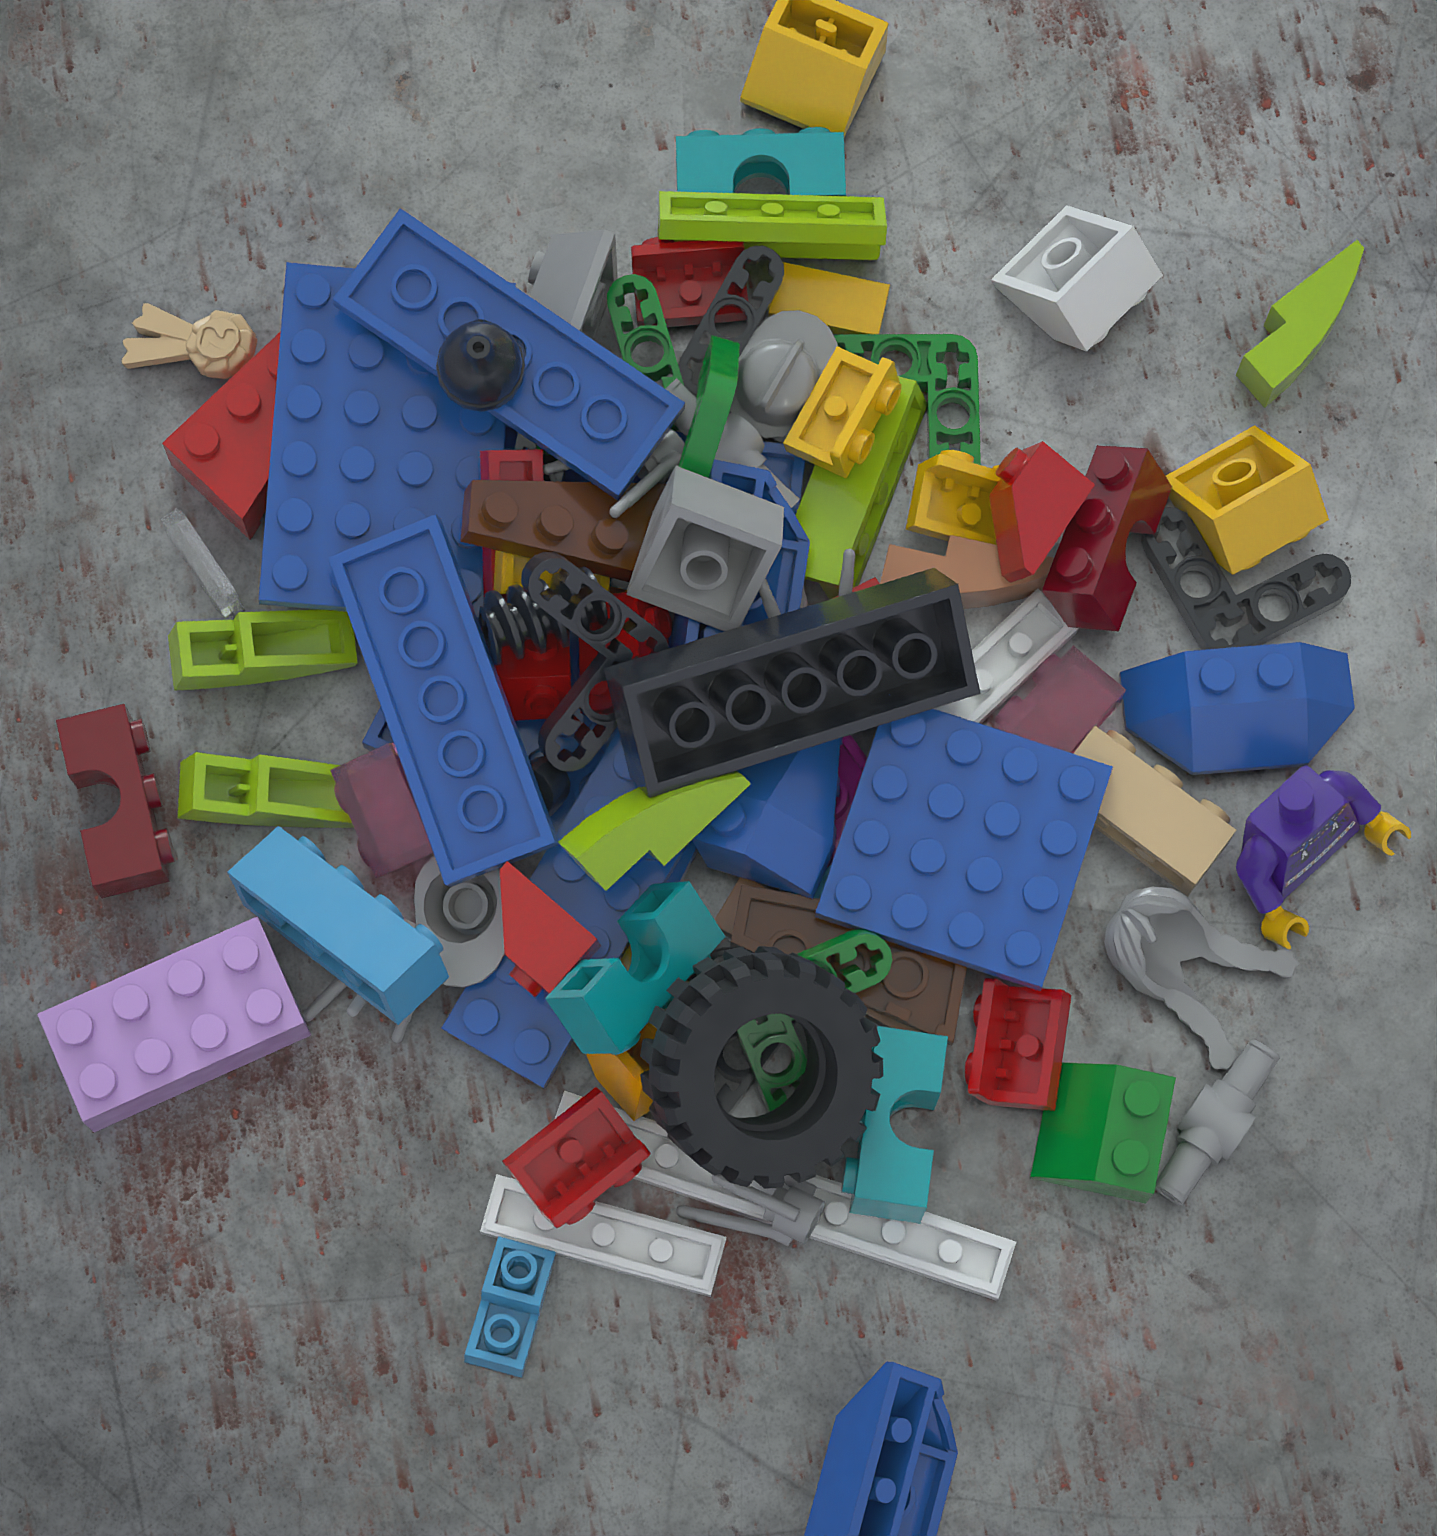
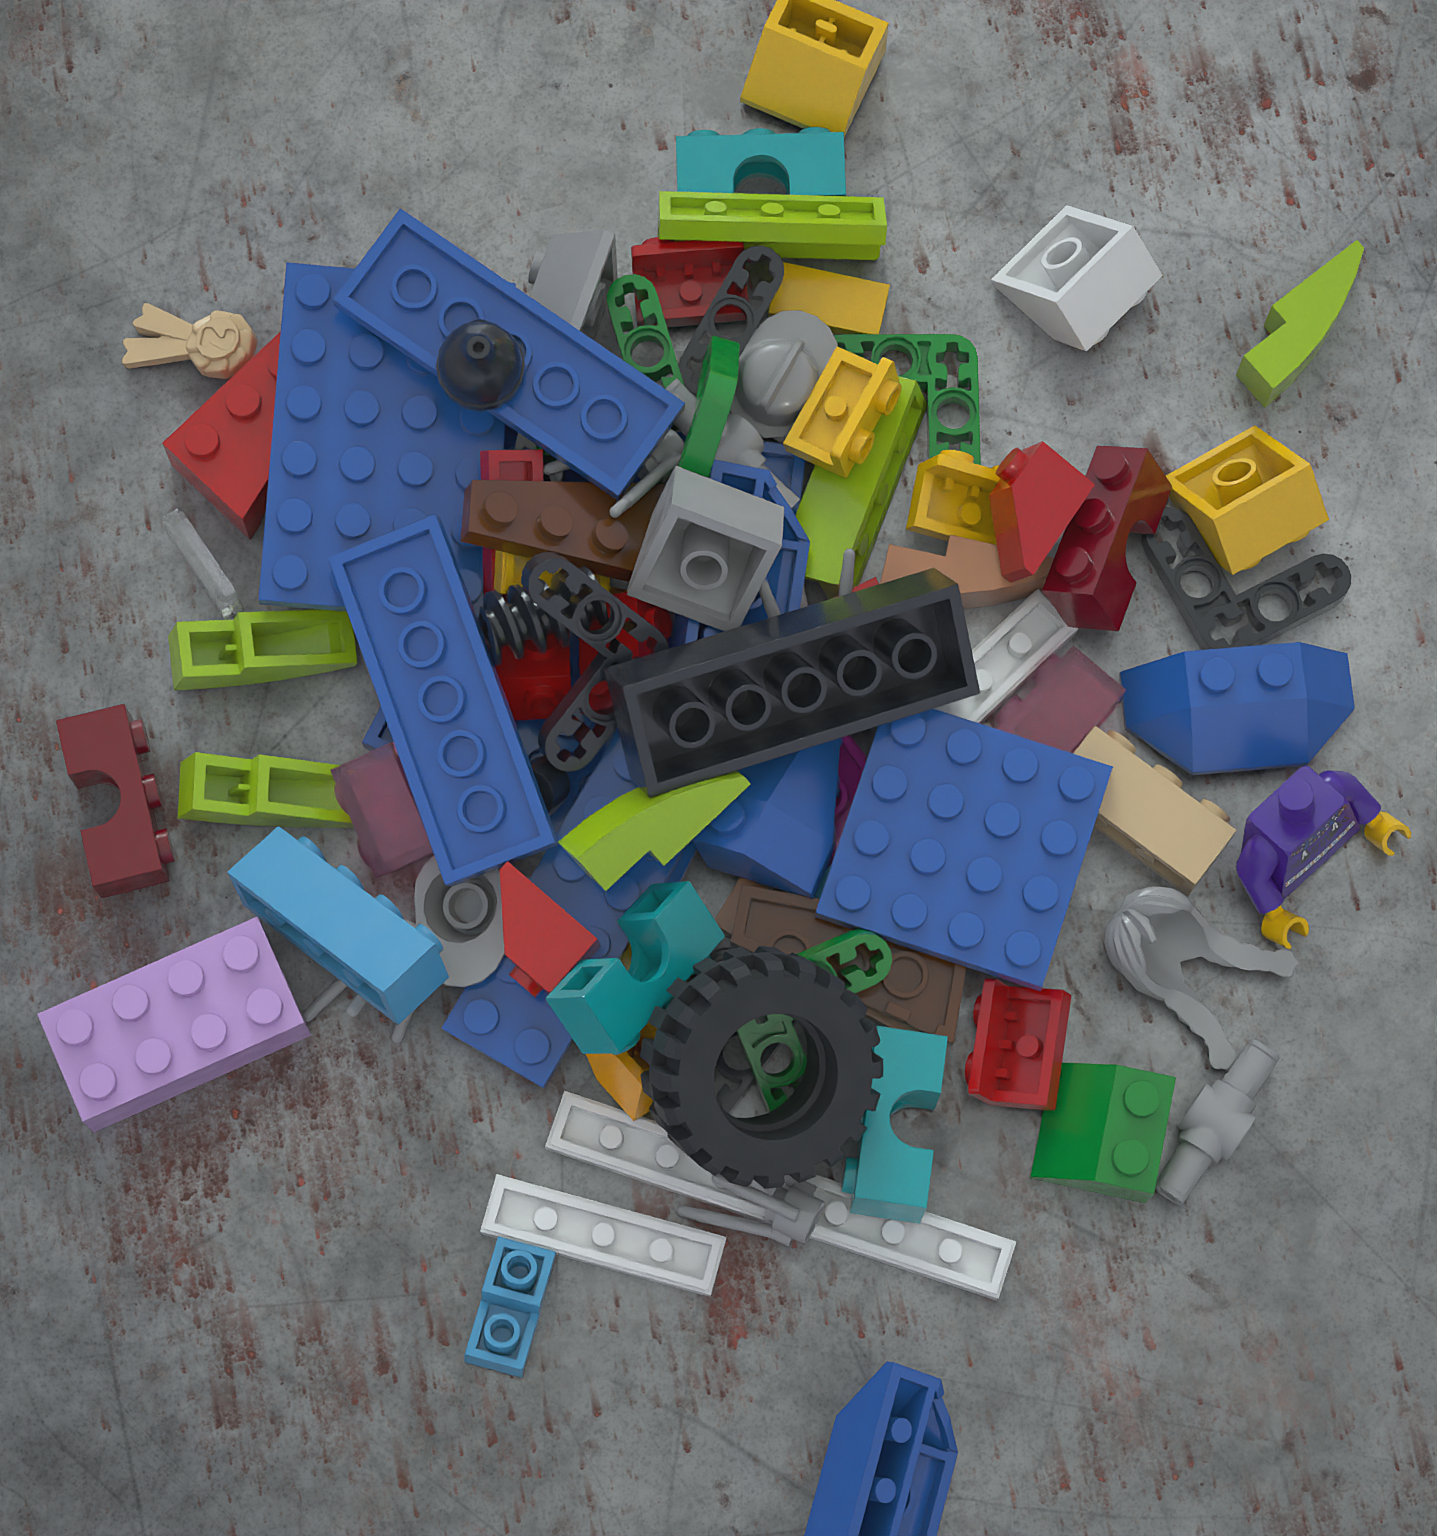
red bracket [502,1087,651,1228] -> none

